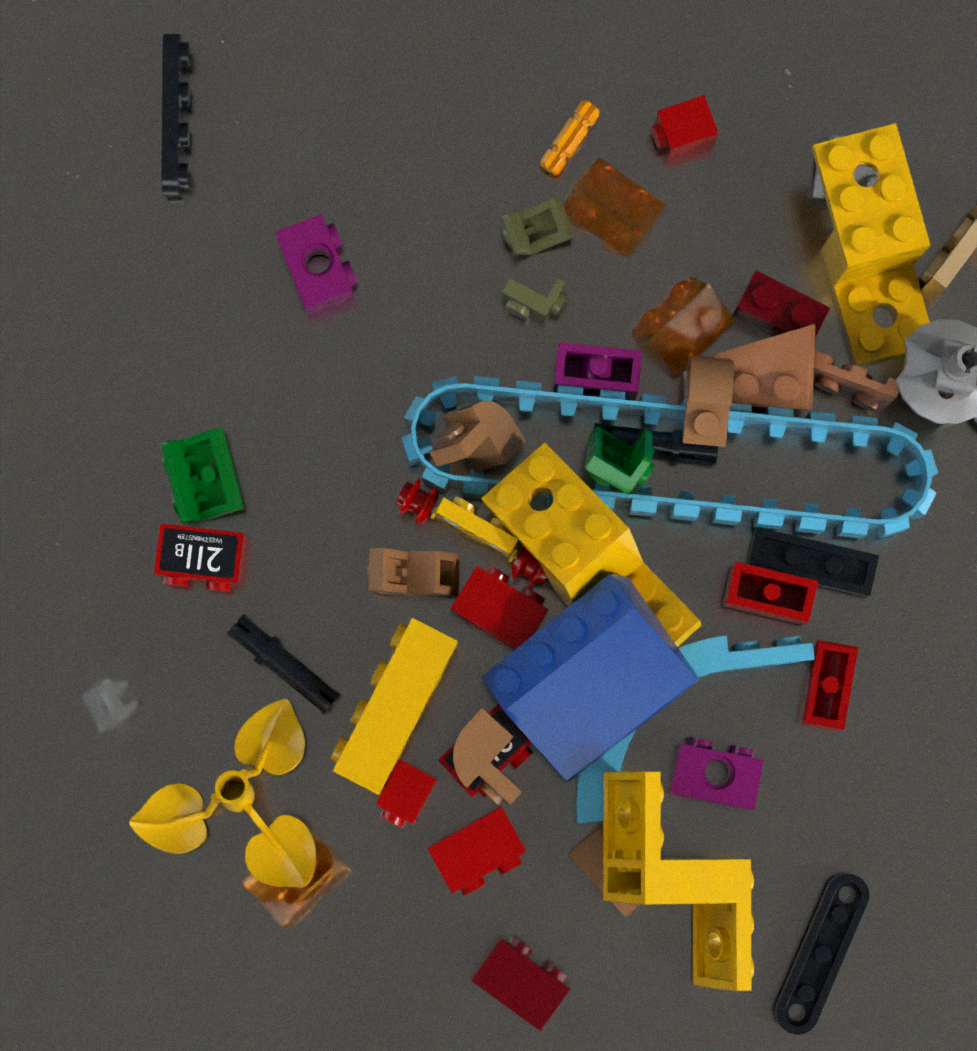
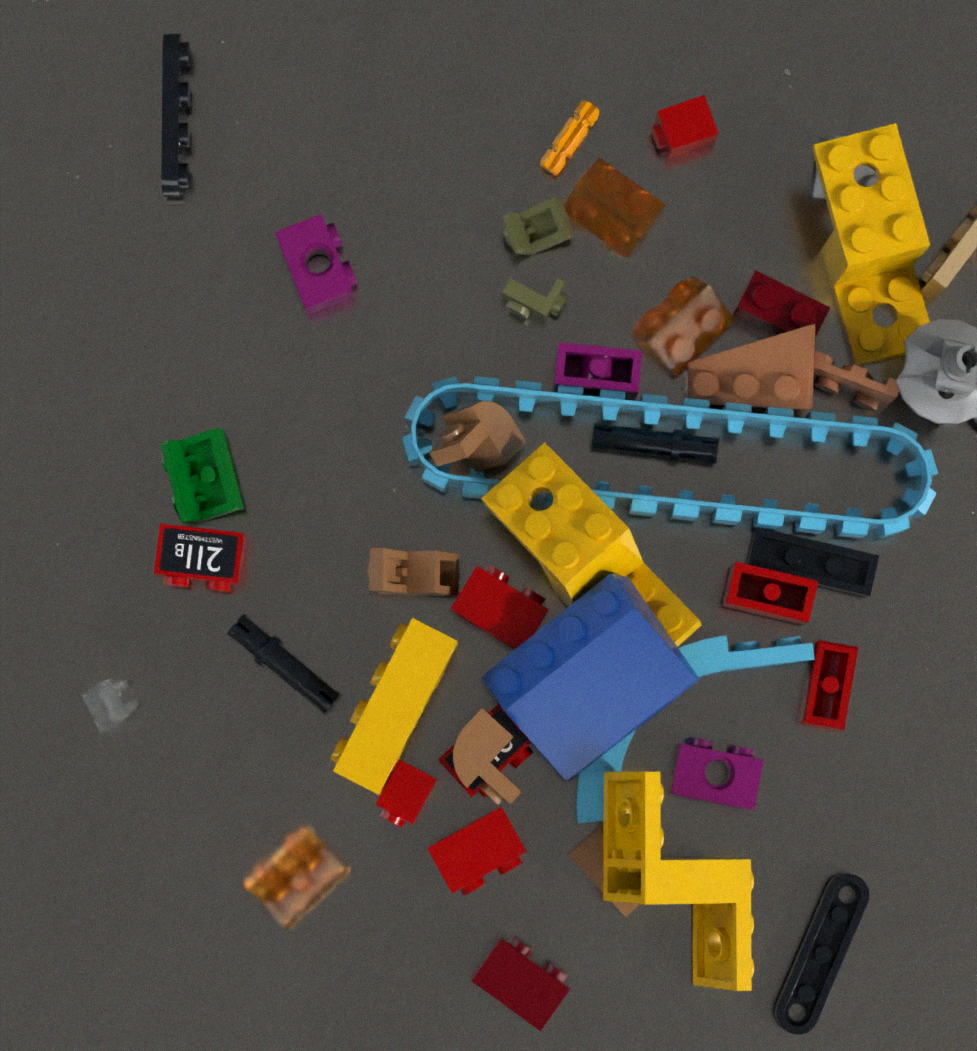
yellow plant [129,699,317,888] -> none
plate [395,478,547,589] -> none
green bracket [585,426,655,495] -> none
medium nougat brick [682,355,734,447] -> none

